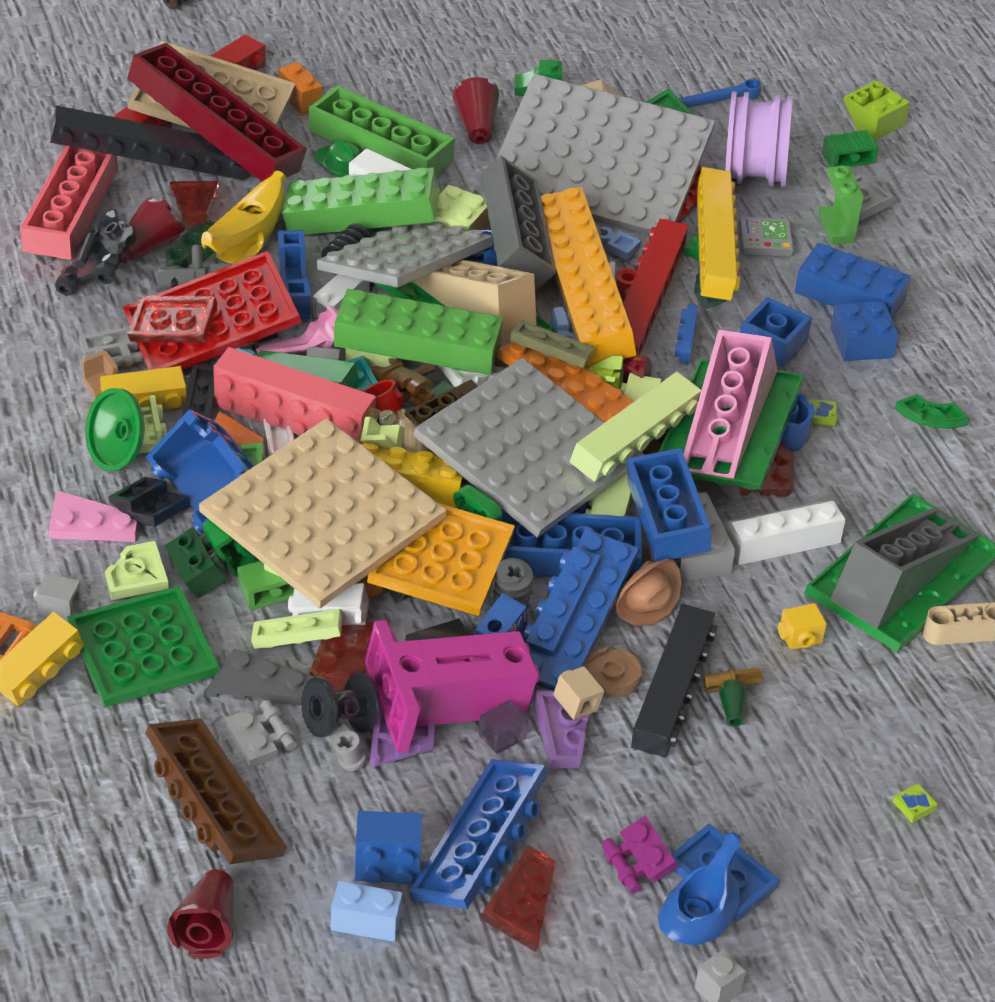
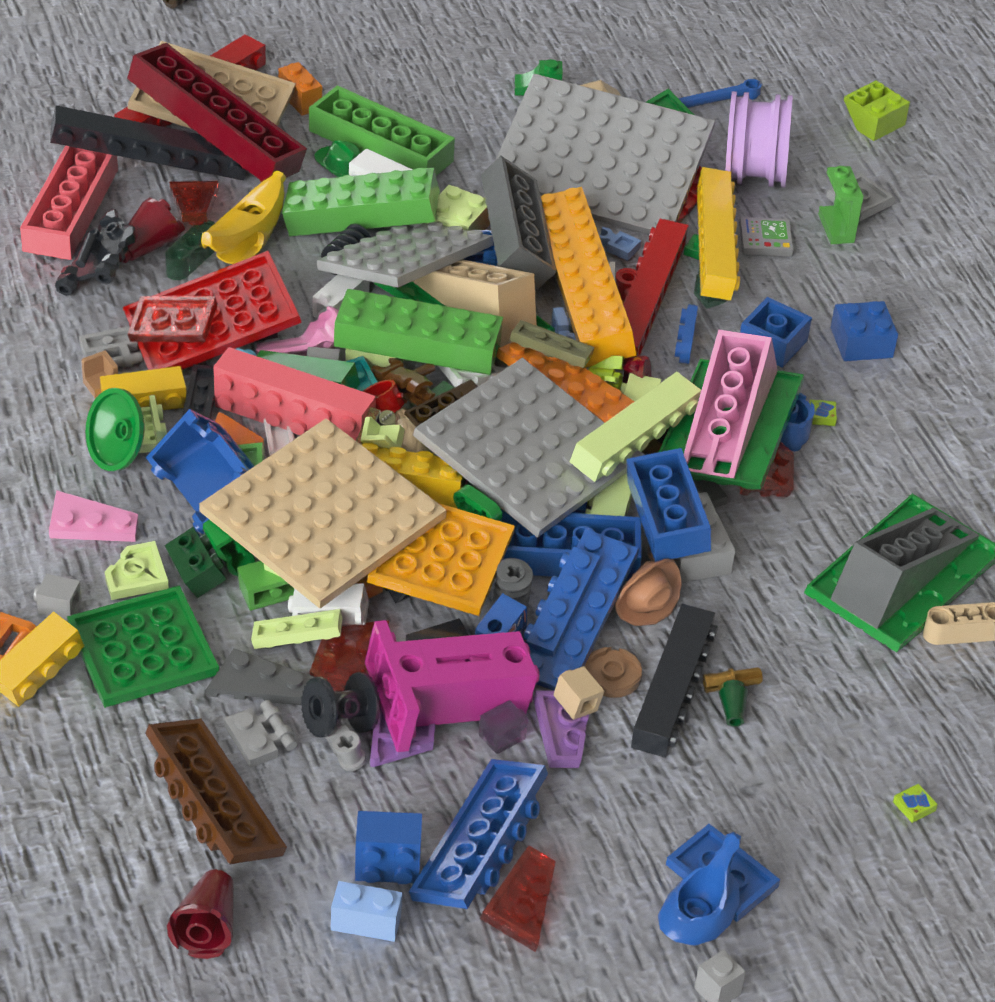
black slope [108,476,191,527] -> none
dark grey piece [158,245,229,293] -> none
blue arch [278,230,310,320] -> none
dark red cone [452,77,499,144] -> none
magenta plate [601,815,679,894] -> none
white slope [722,501,845,565] -> none
yellow brick [778,603,826,650] -> none
blue brick [794,242,911,320] -> none
green brick [822,130,879,167] -> none
green tile [895,394,970,429] -> none

